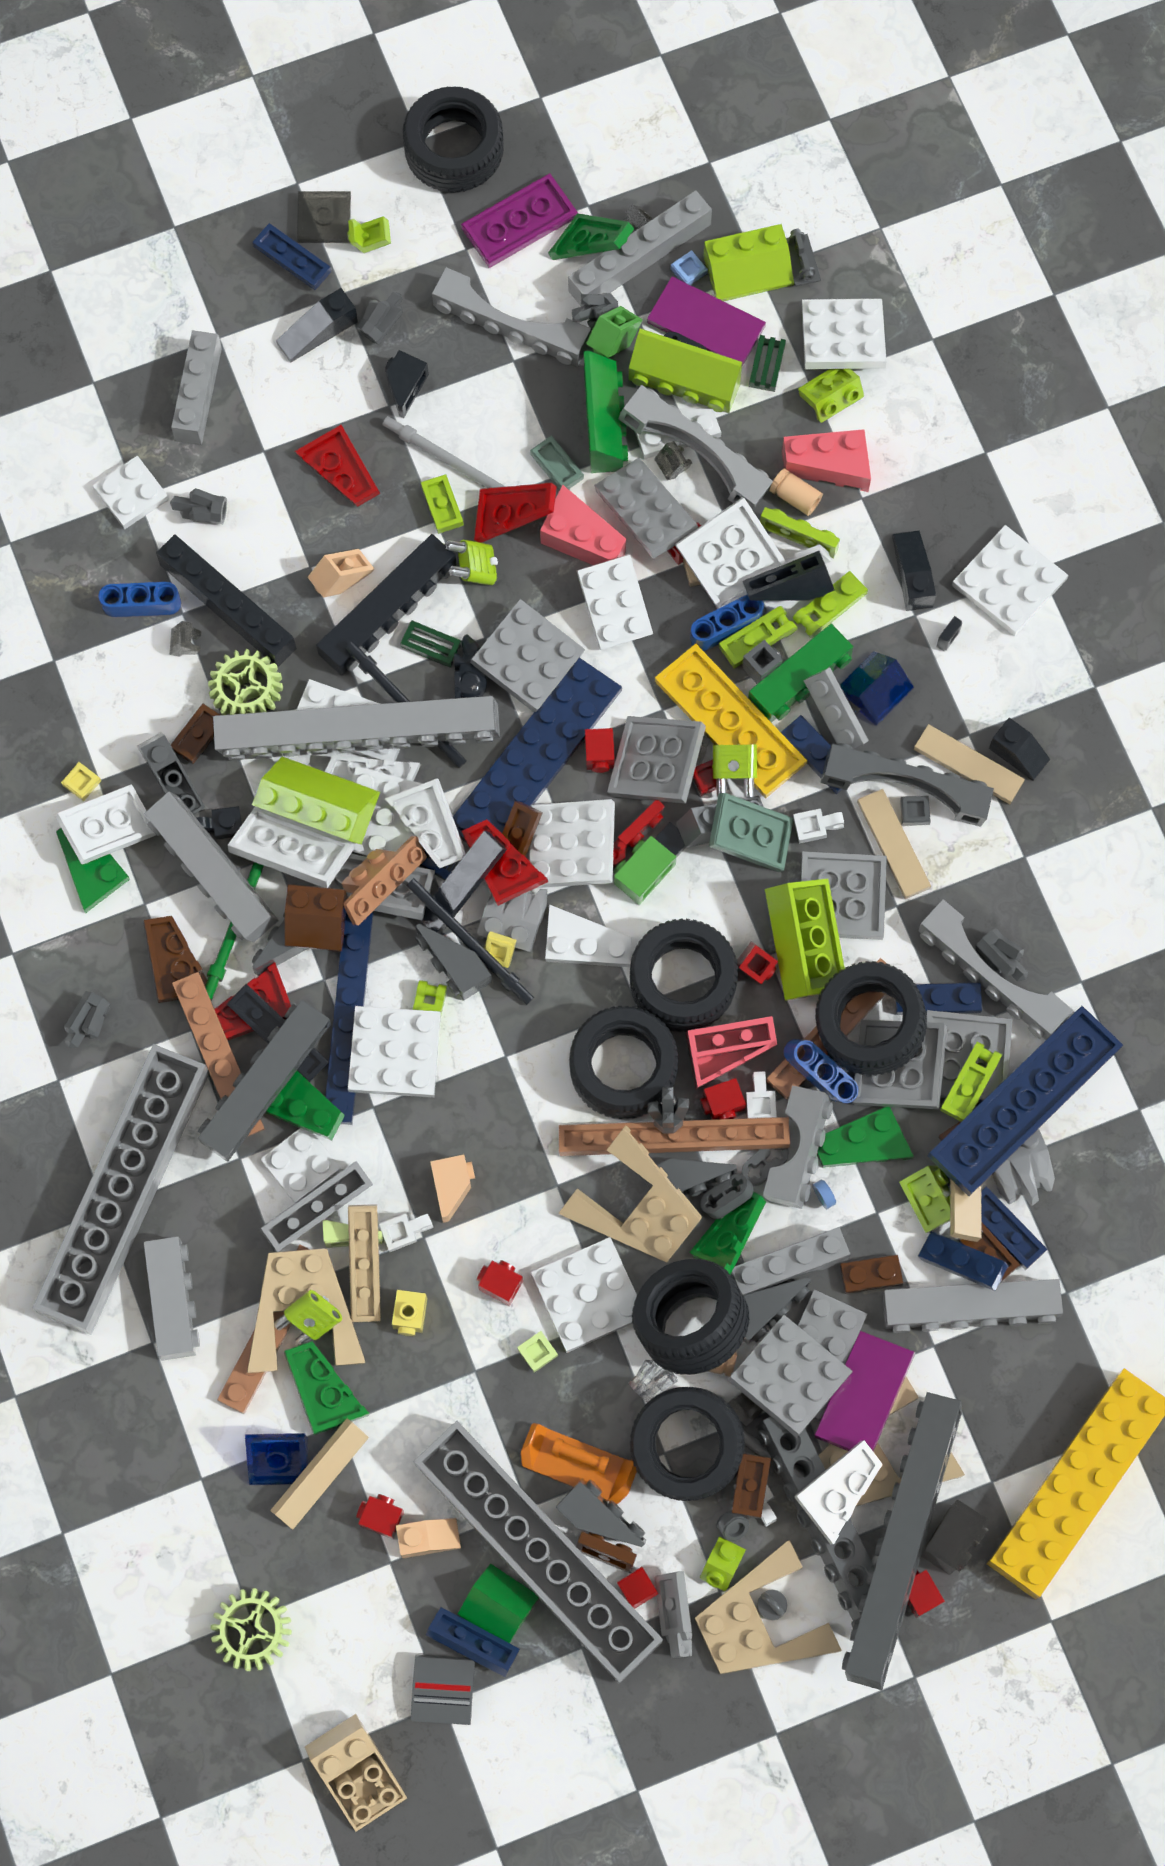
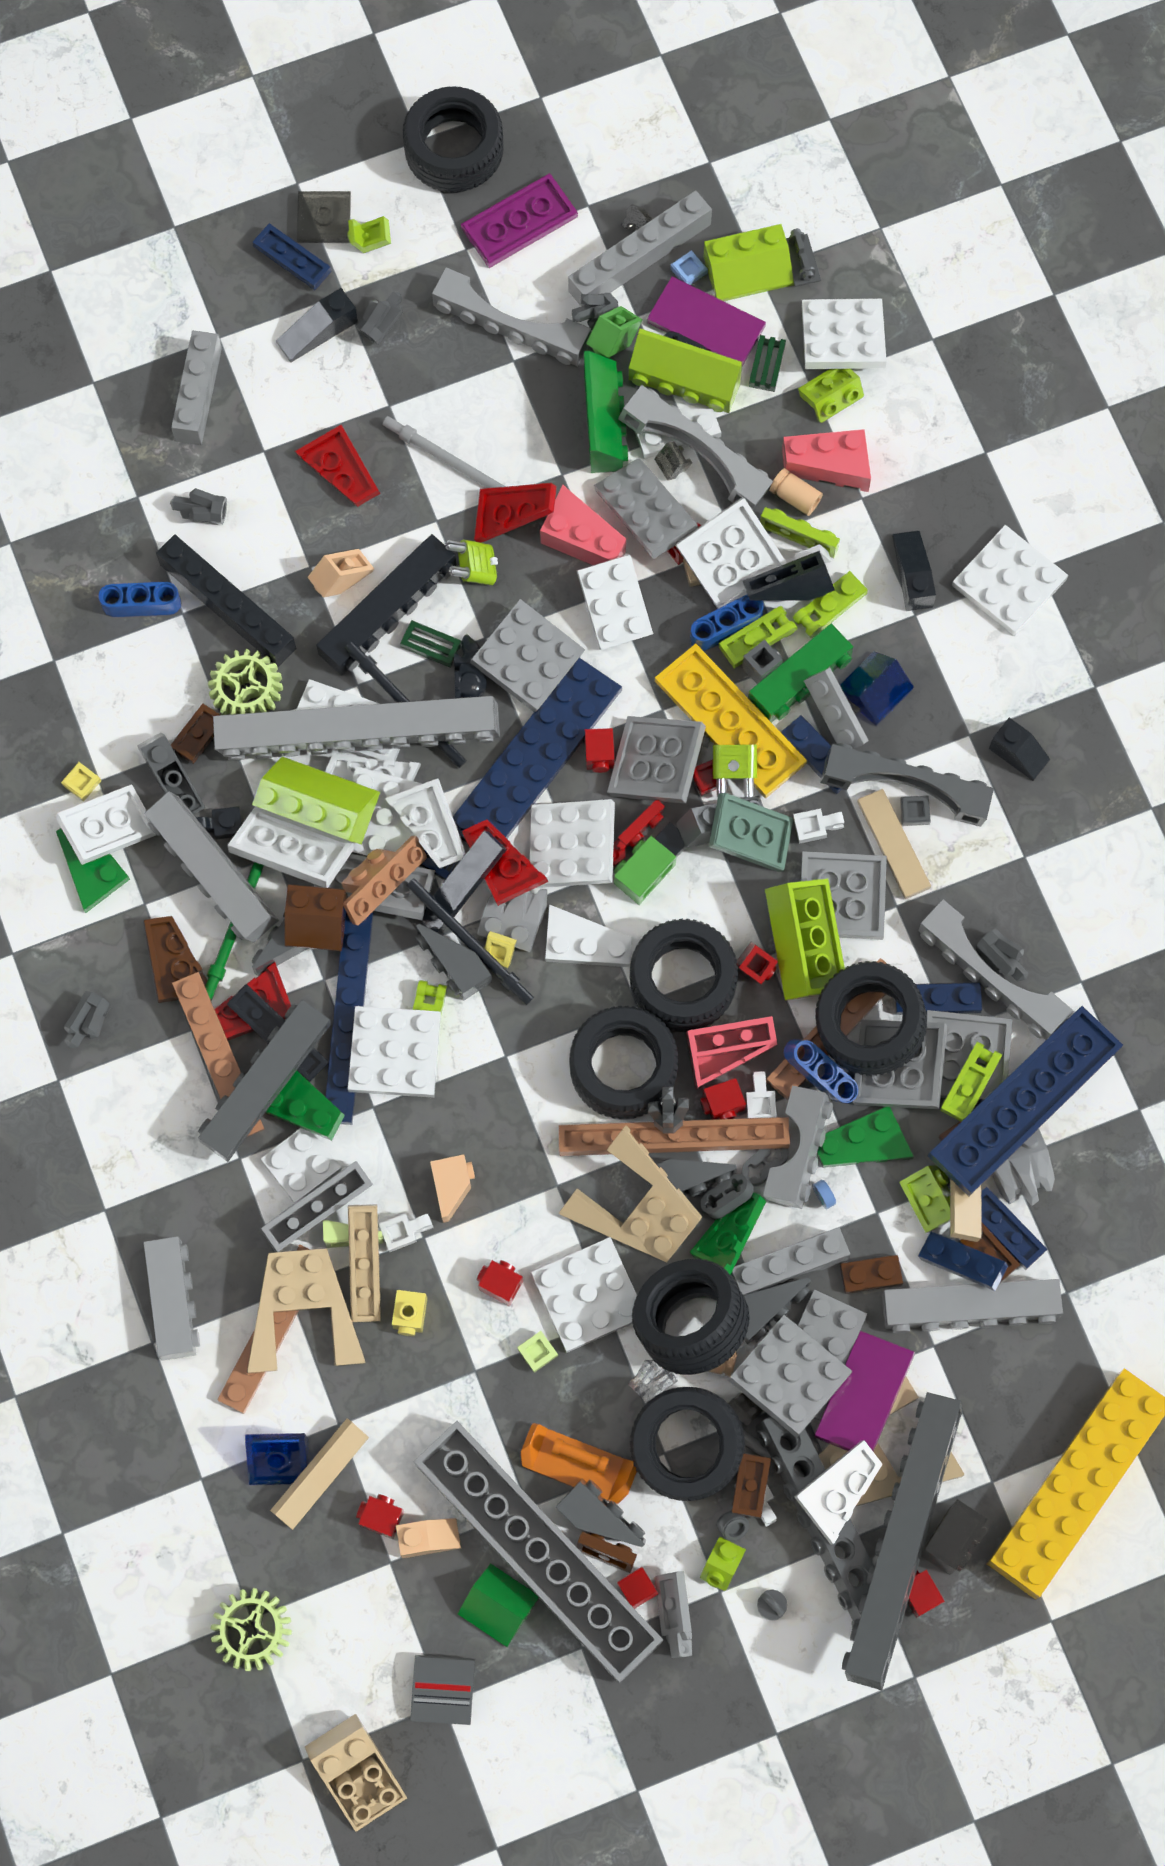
light grey brick [33,1044,210,1335] -> none
white plate [93,456,169,529] -> none
clear smoke tile [169,621,201,657] -> none
lime piece [274,1290,342,1346] -> none
green wing [284,1342,369,1435] -> none
black slope [385,350,429,418] -> none
lime plate [421,474,464,534] -> none
dark blue plate [426,1607,520,1677] -> none
reddish brown plate [502,801,543,856] -> none
sand green tile [530,435,584,490] -> none
green wing [548,213,634,260] -> none
tan wing [695,1540,842,1674] -> none
tan tile [914,724,1025,805] -> none
black tile [936,616,962,651] -> none

